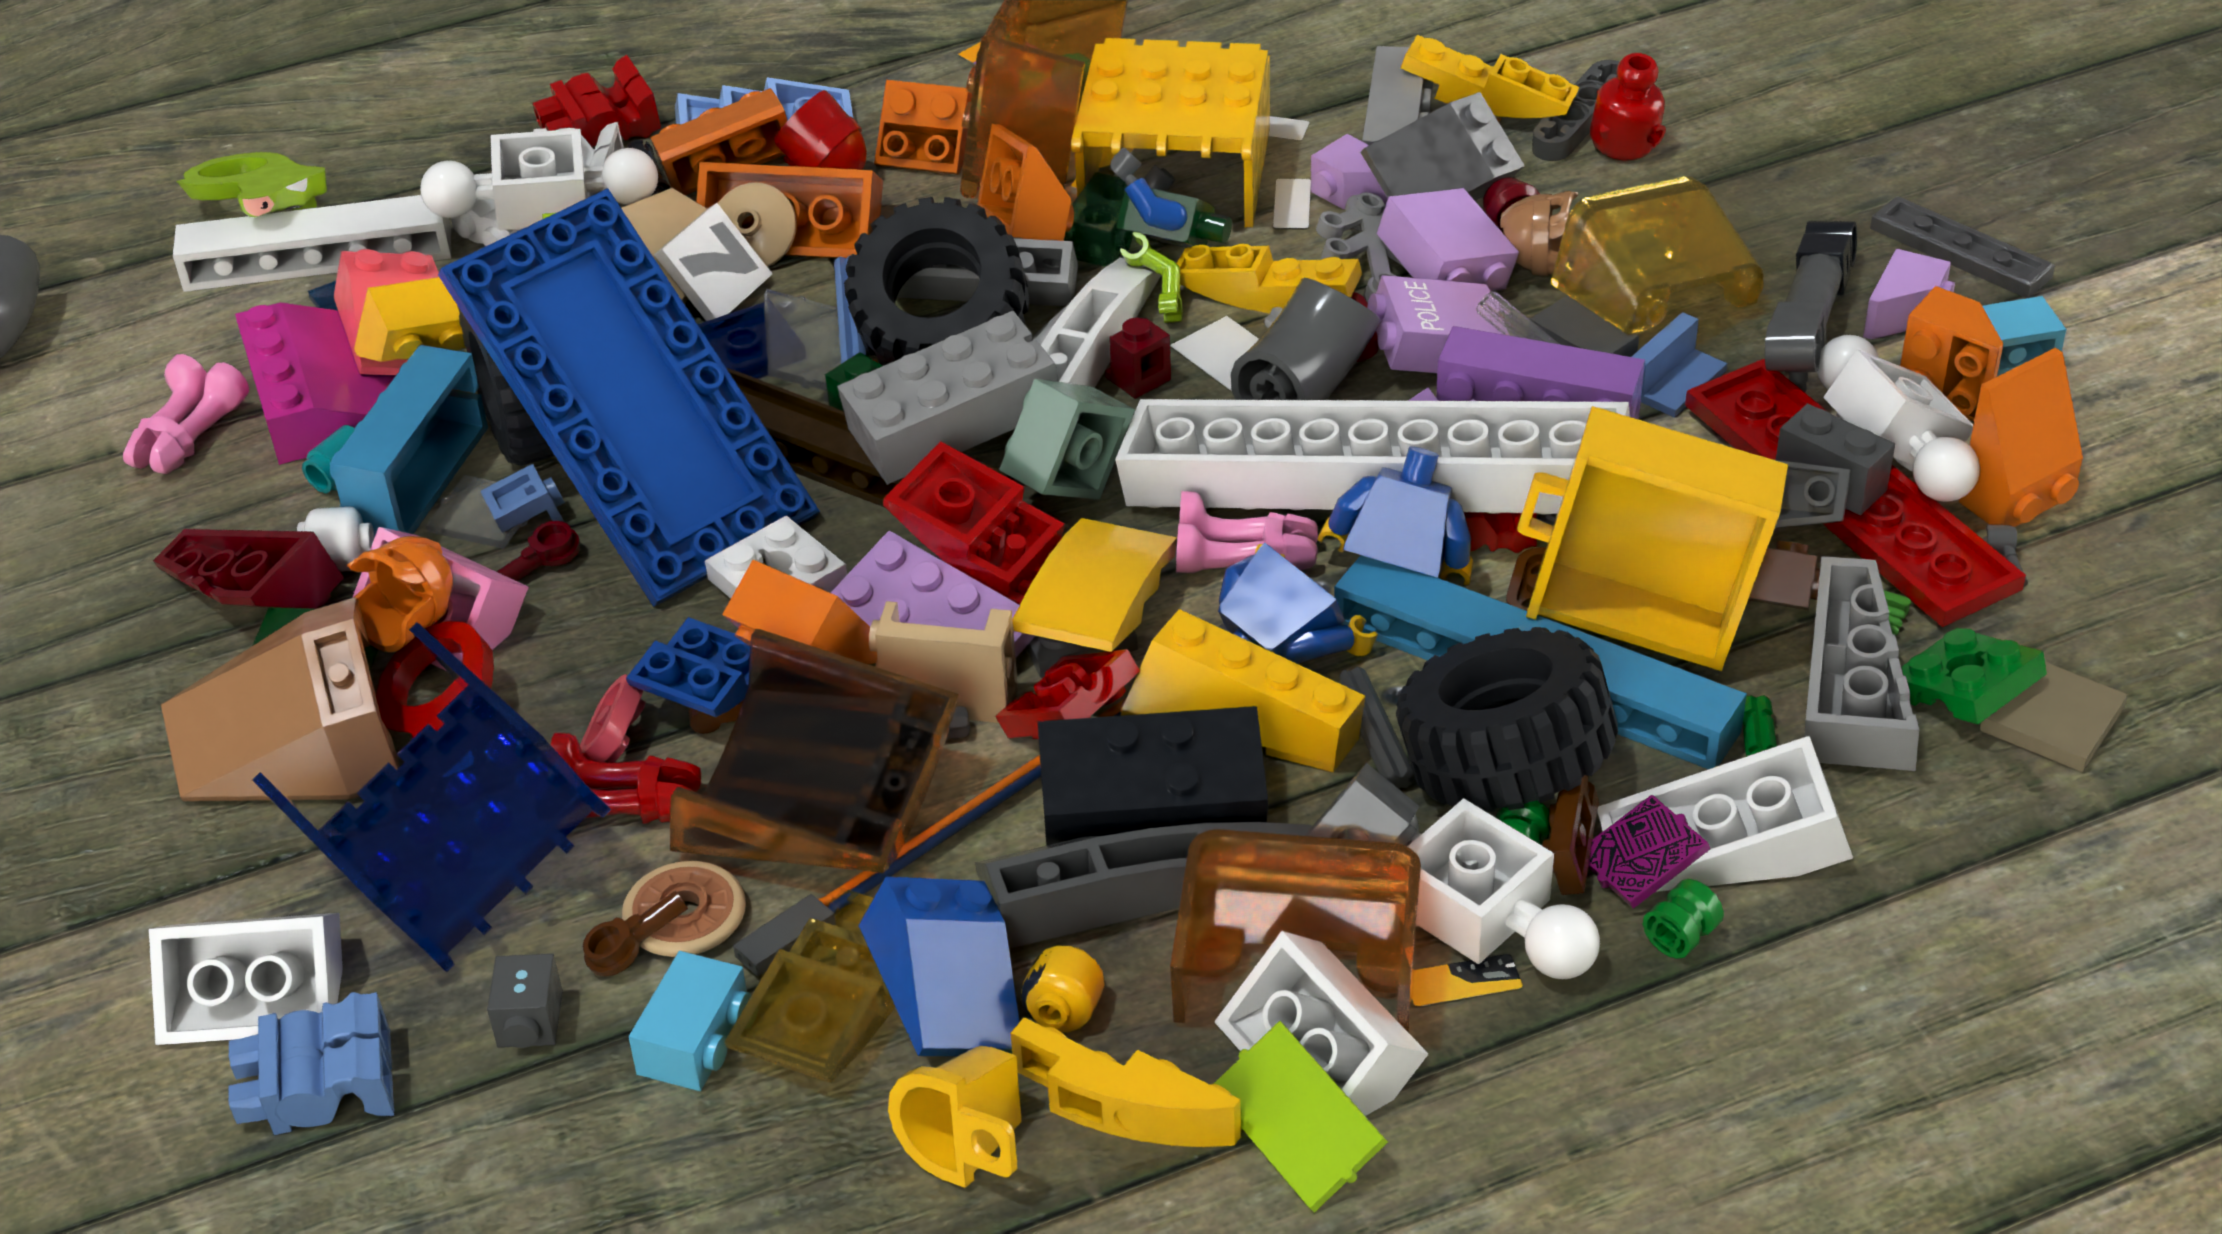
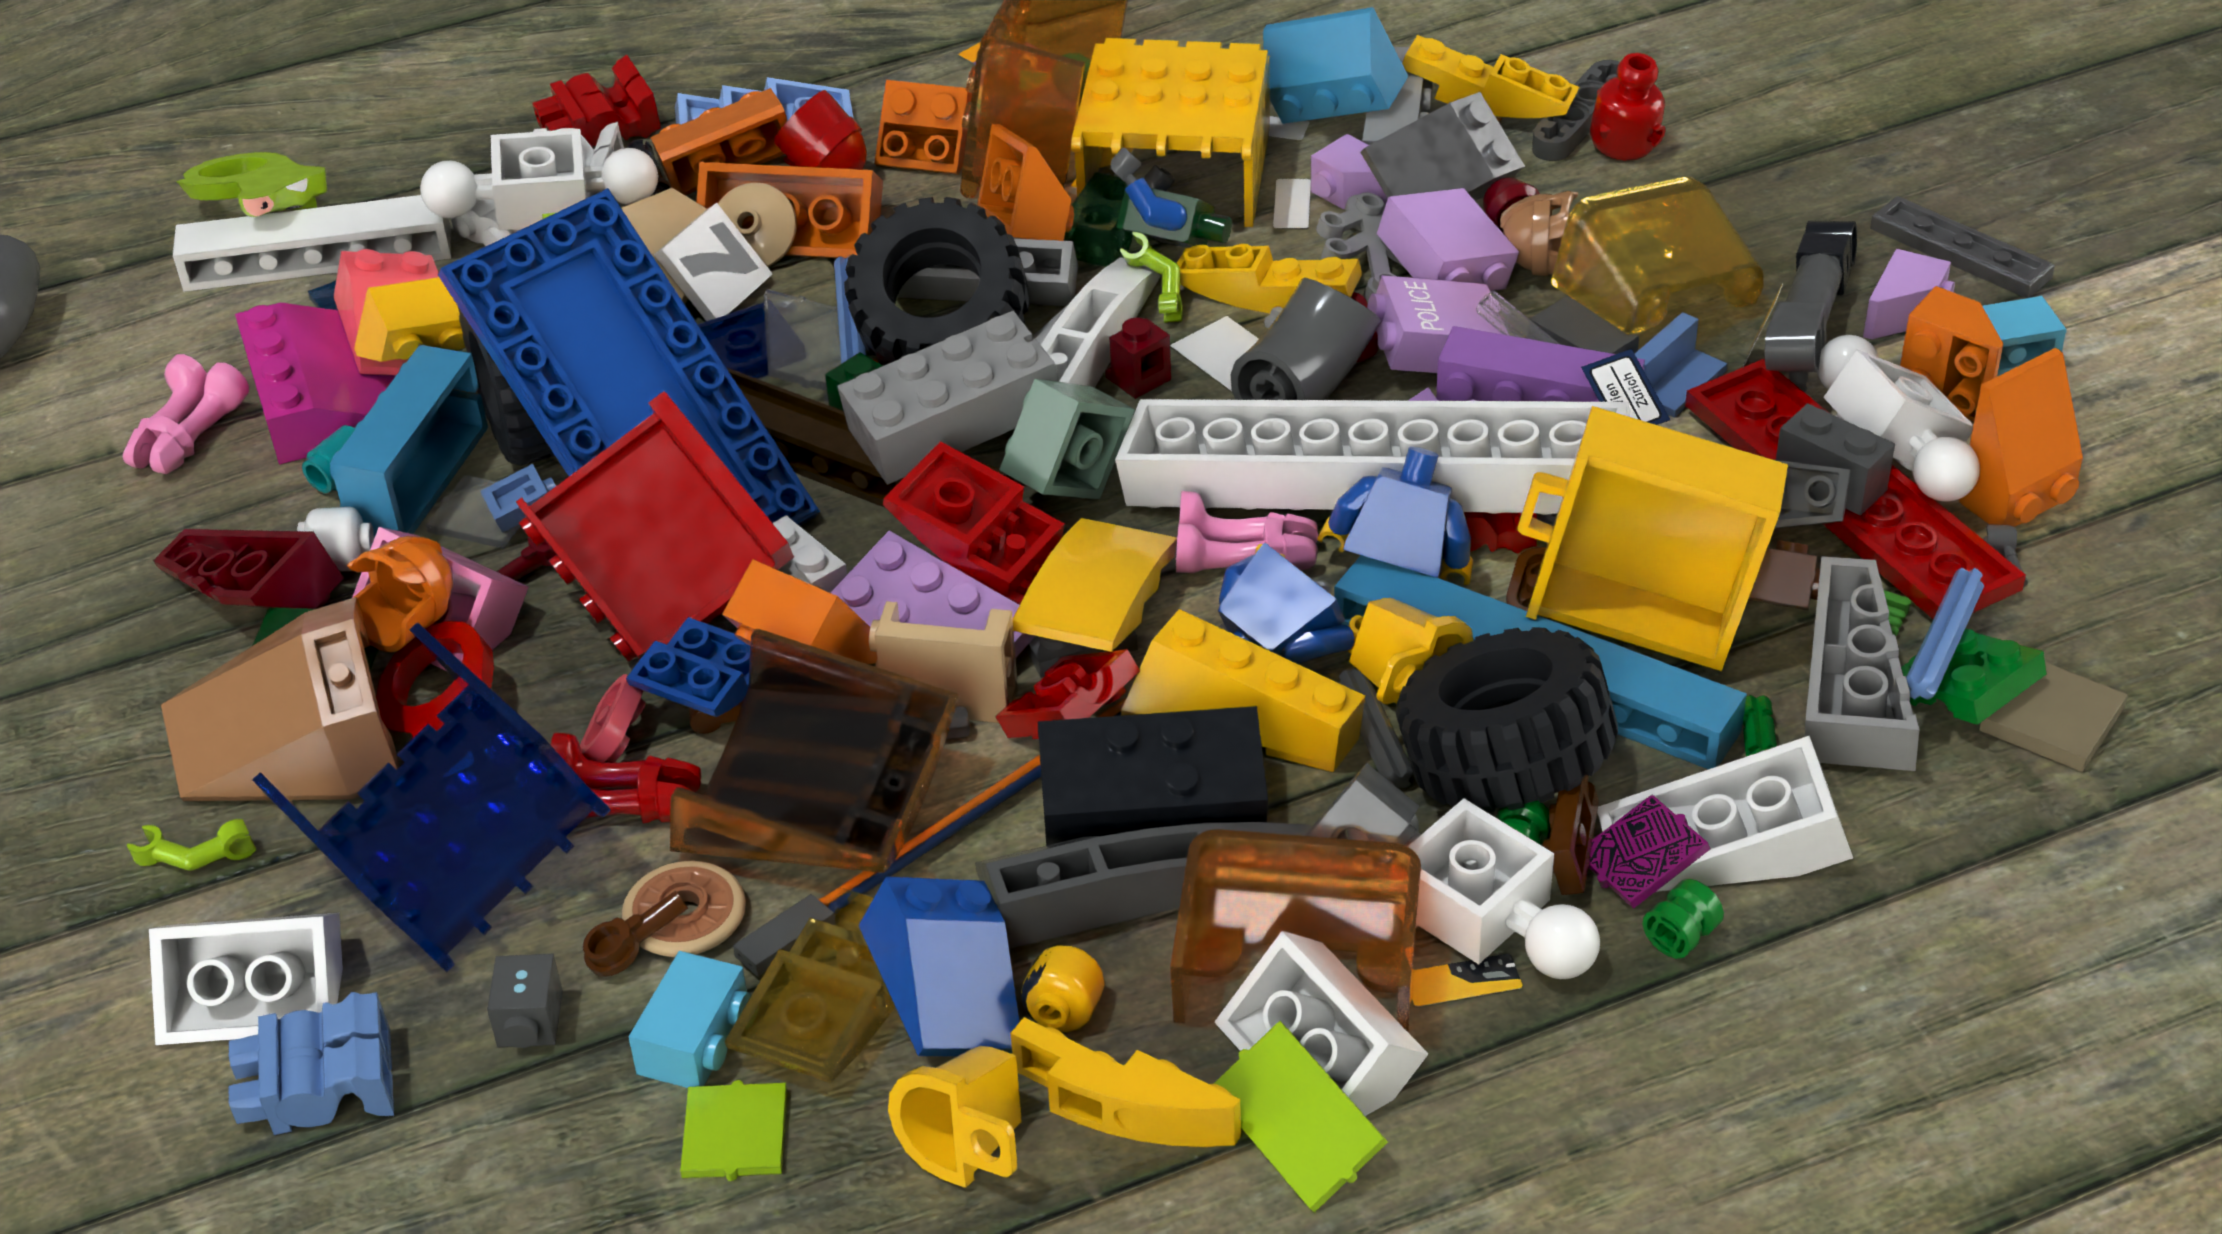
none -> lime arm [126,819,257,871]
none -> red panel [516,391,794,663]
none -> lime piece [680,1080,787,1181]
none -> dark azure slope [1263,7,1409,124]
none -> yellow container [1349,598,1474,704]
none -> sticker [1581,349,1670,425]
none -> sticker [1743,283,1783,367]
none -> medium blue axle [1906,568,1984,700]

